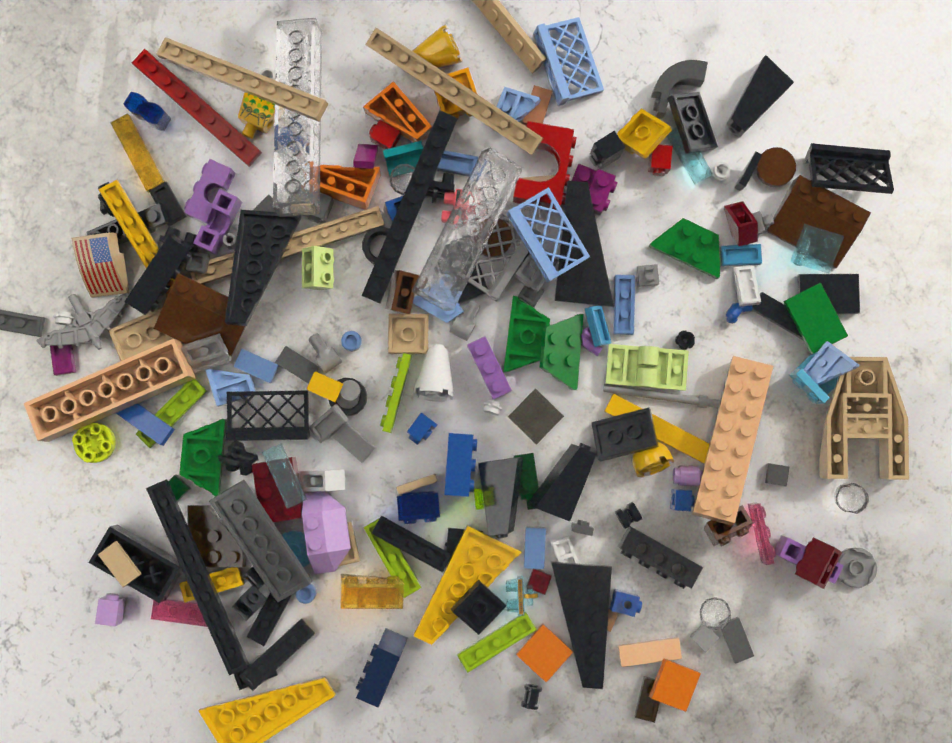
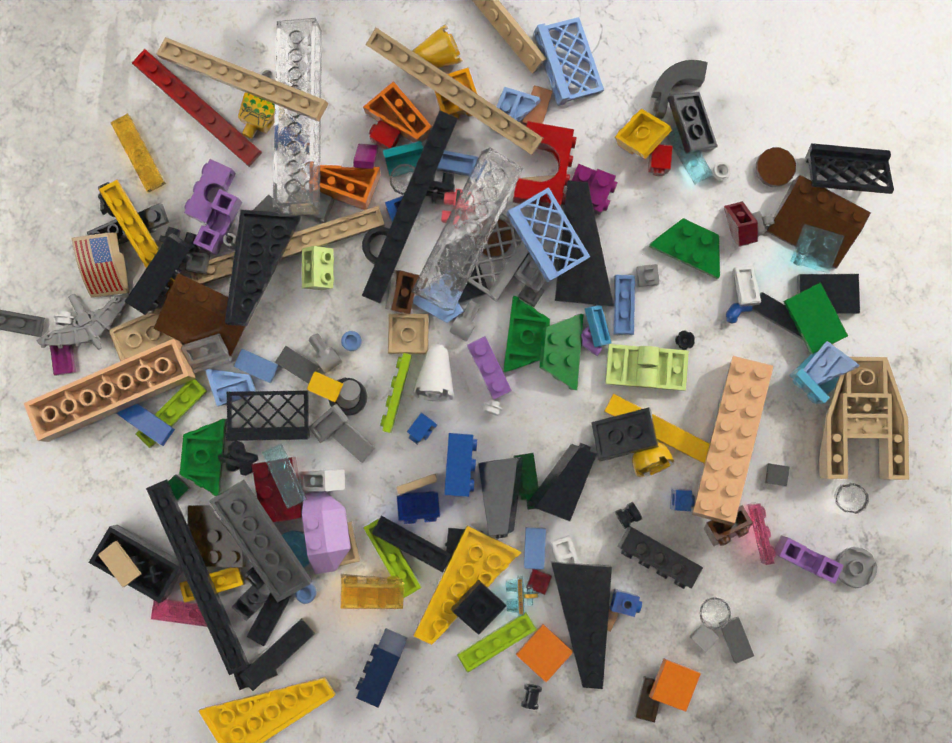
neon yellow tile [72,423,116,463] -> none
lavender brick [95,594,125,626] -> none
clear blue brick [123,92,171,131] -> none
black tile [149,181,187,226] -> none
clear neon green tile [474,487,484,510] -> none
clear smoke tile [508,388,564,445] -> none
dark grey plate [571,520,594,536] -> none
black brick [589,130,625,170] -> none
light grey bar [603,384,721,408] -> none
light nougat tile [618,637,682,667] -> none
lavender brick [673,466,703,486] -> none
dark azure tile [720,244,762,267] -> none
black slope [726,55,794,137] -> none
black tile [734,151,762,191] -> none
dark red brick [795,537,842,589] -> none

